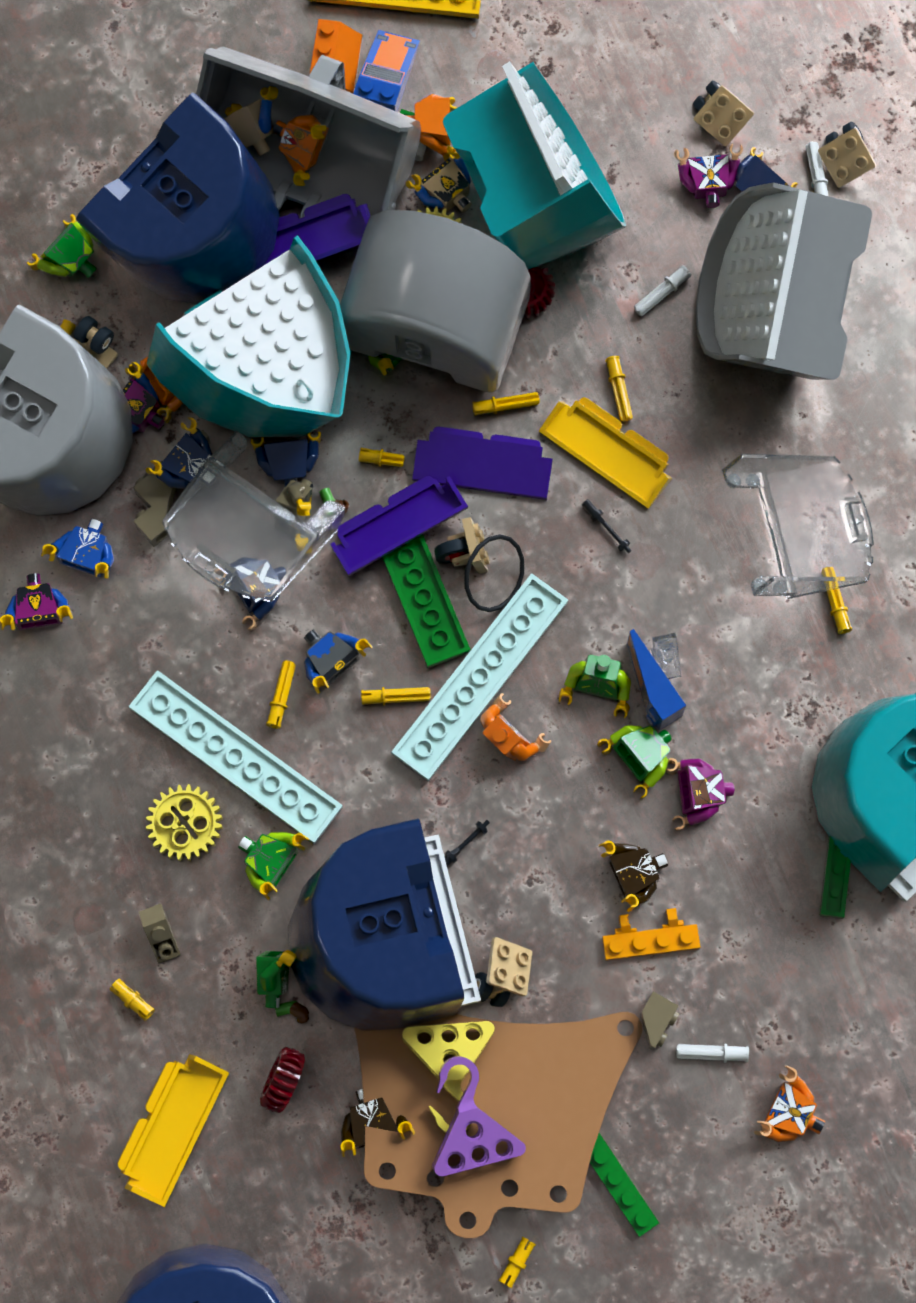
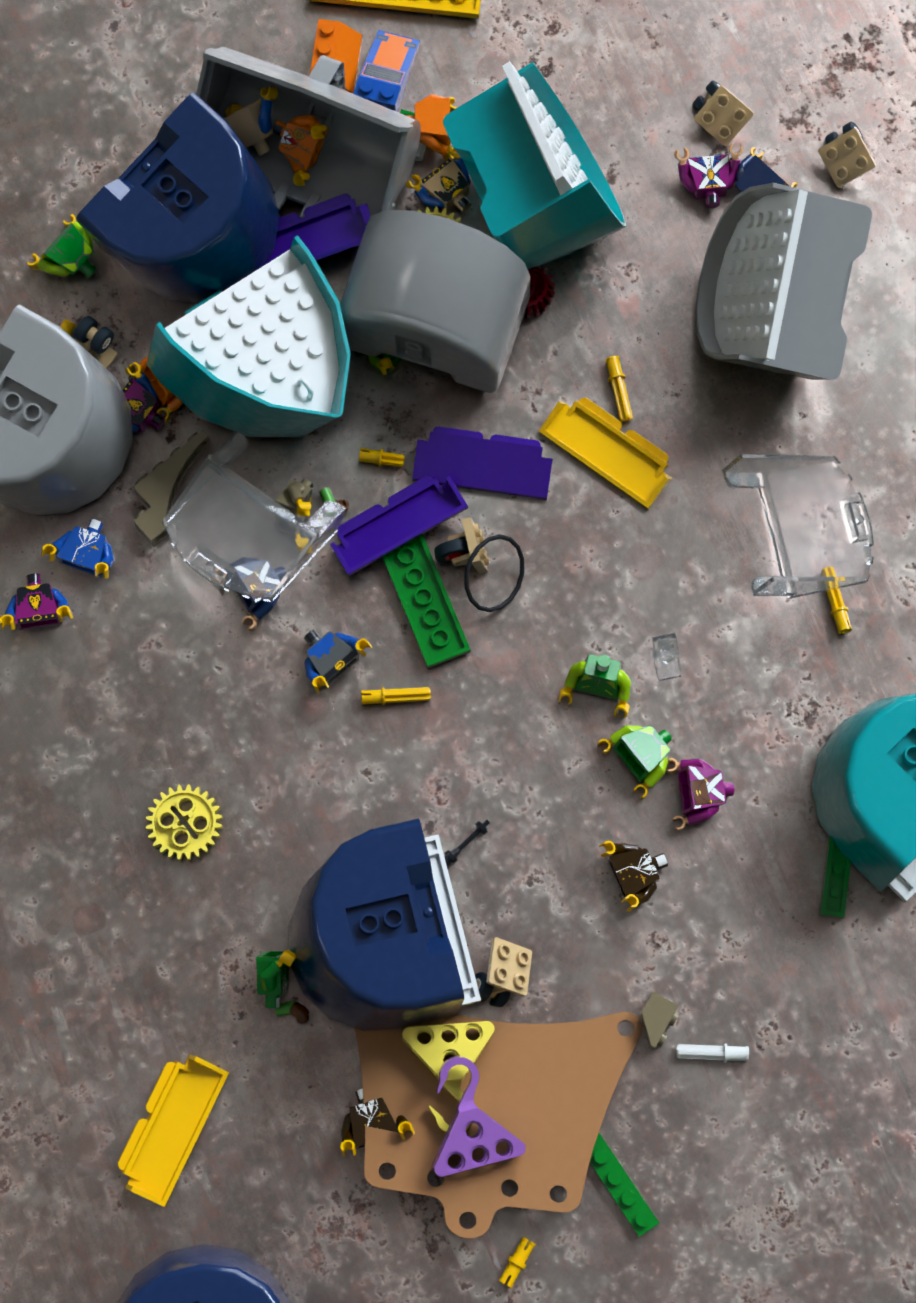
yellow pin [109,978,155,1021] -> none
light aqua plate [128,670,343,844] -> none
dark tan slope [139,903,181,964] -> none
dark blue torso [146,417,218,489] -> none
torso [238,832,309,900] -> none
dark blue torso [251,431,321,487] -> none
dark red gear [260,1047,305,1113] -> none
yellow axle [266,660,296,729] -> none
light aqua plate [391,573,568,782] -> none
yellow axle [472,392,540,416] -> none
orange torso [480,693,551,761] -> none
black piece [582,499,632,554] -> none
light orange hinge [602,908,701,961] -> none
blue slope [627,629,686,731] -> none
white axle [634,265,691,316] -> none
torso [754,1065,825,1142] -> none
white axle [806,141,828,196] -> none

